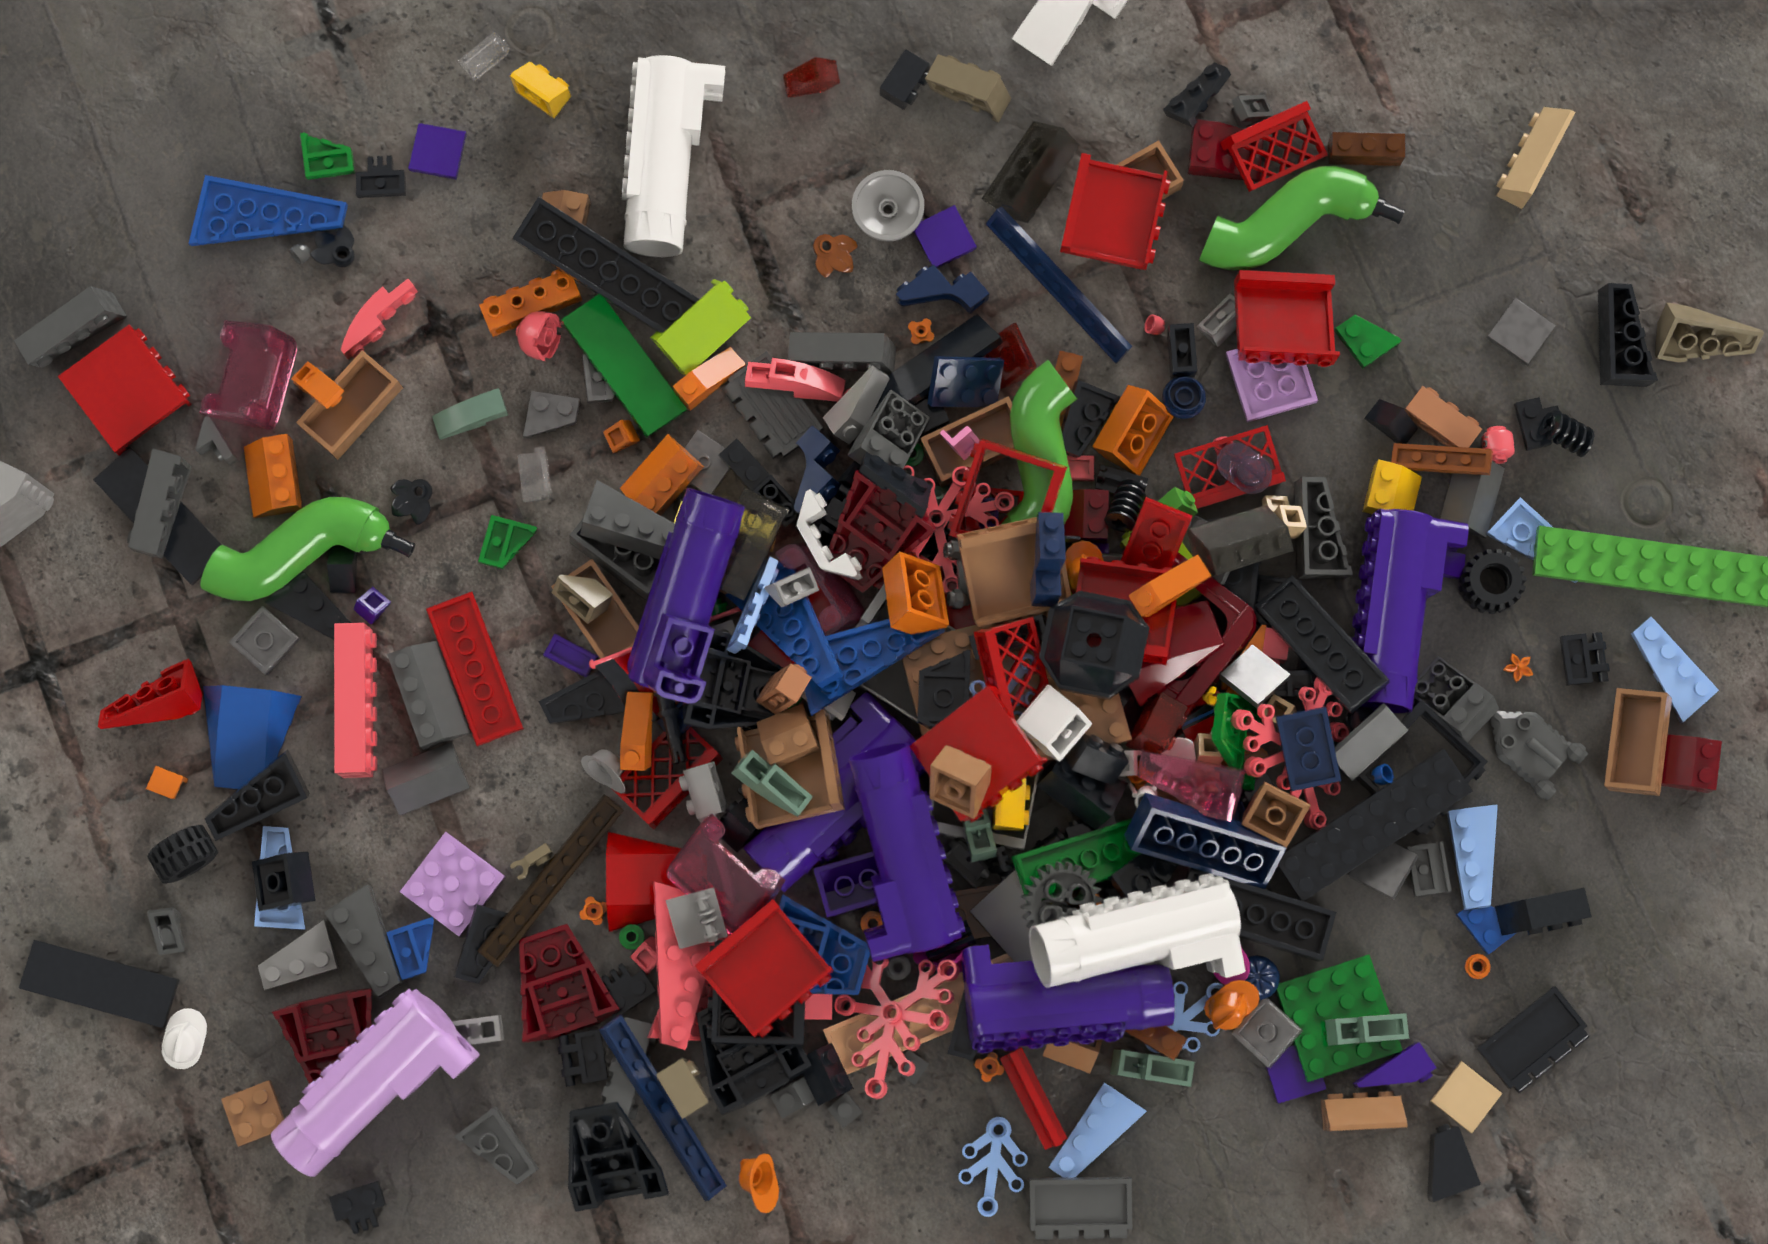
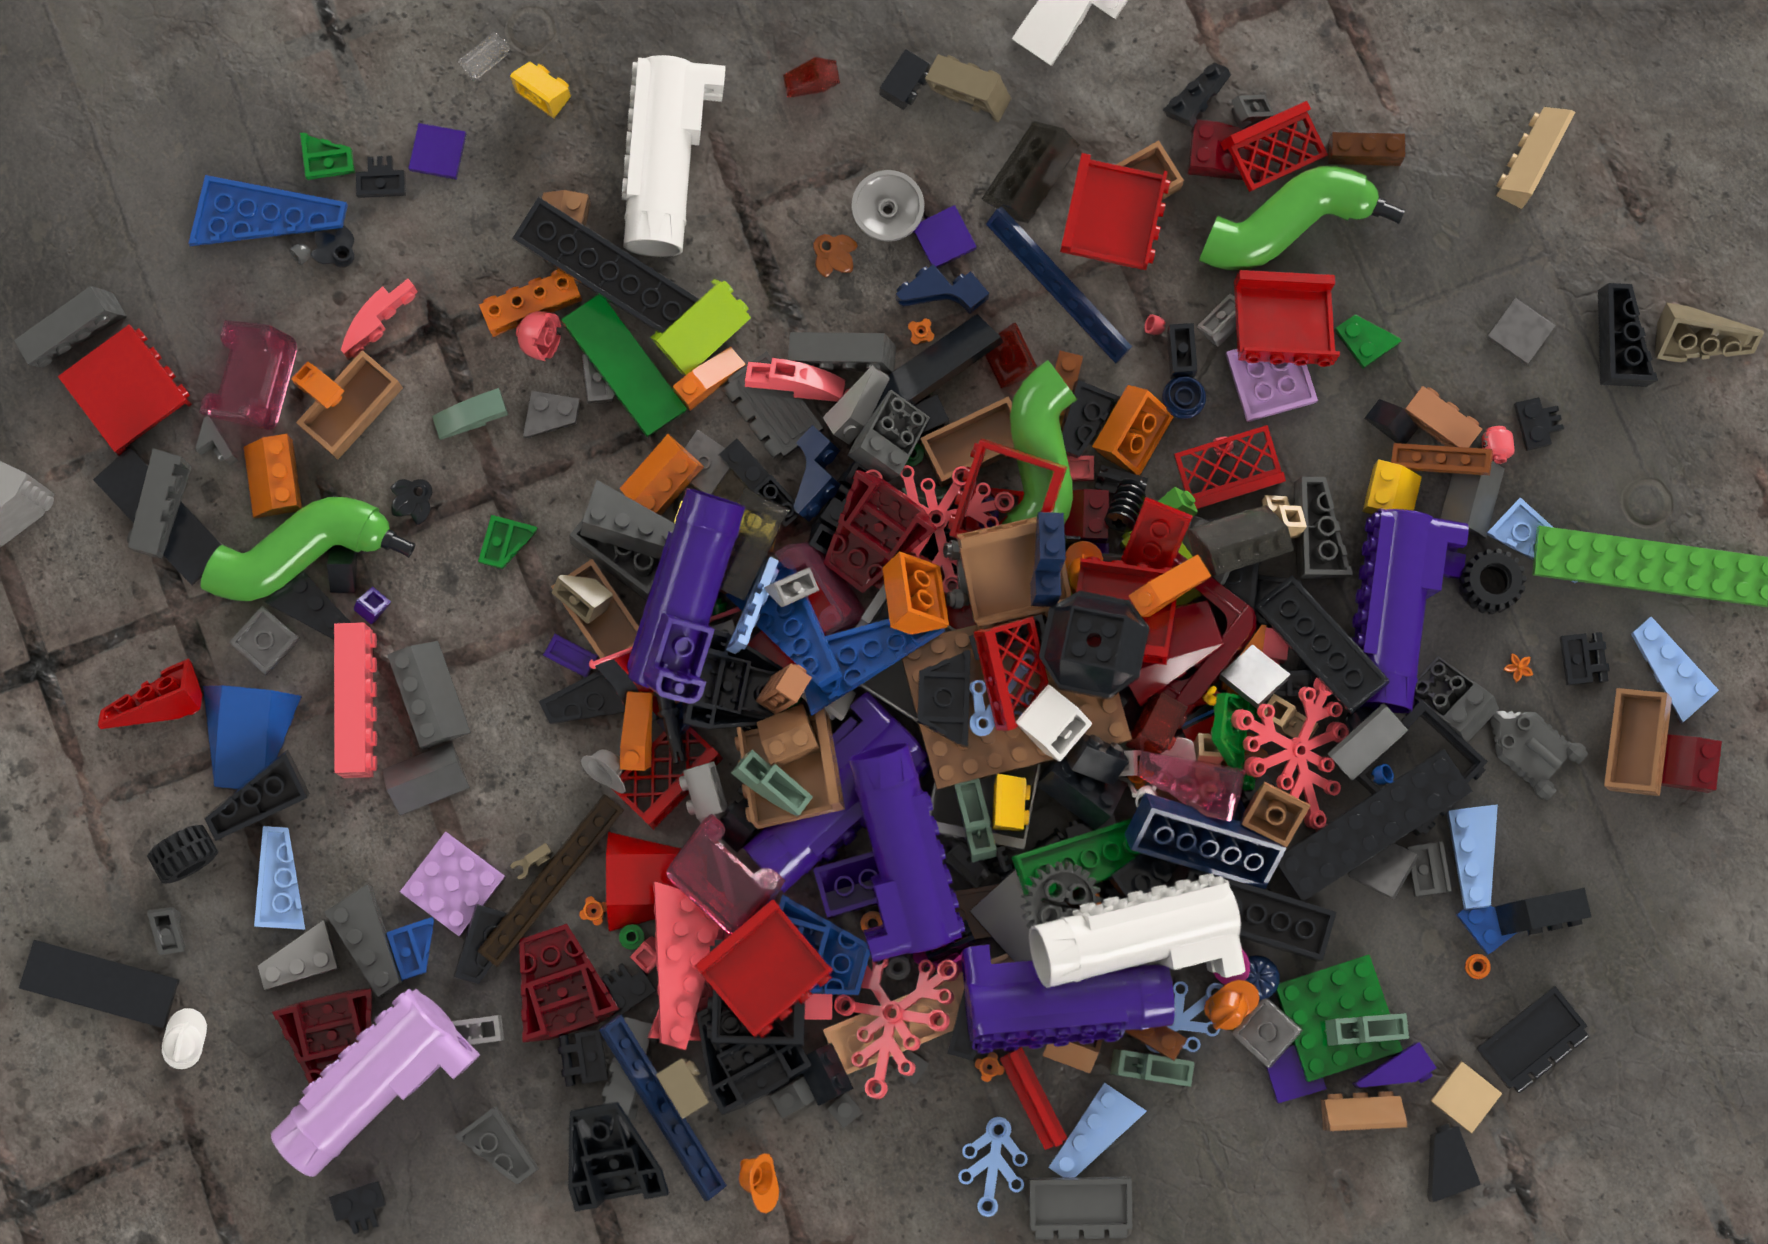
orange panel [146,766,188,799] -> none
medium nougat plate [221,1080,284,1147] -> none
black slope [252,851,316,911] -> none
red tile [426,591,524,747] -> none
clear panel [517,447,553,503] -> none
orange slope [603,420,640,453] -> none
light grey hinge [665,887,728,949] -> none
white slope [796,489,863,580] -> none
black wing [859,452,932,518] -> none
red panel [910,685,1048,822] -> none
dark blue plate [927,356,1004,407] -> none
medium nougat slope [929,745,991,819] -> none
bright pink panel [940,426,979,460] -> none
piece [1217,443,1272,494] -> none
dark blue plate [1276,706,1341,791] -> none
black piece [1539,409,1595,457] -> none

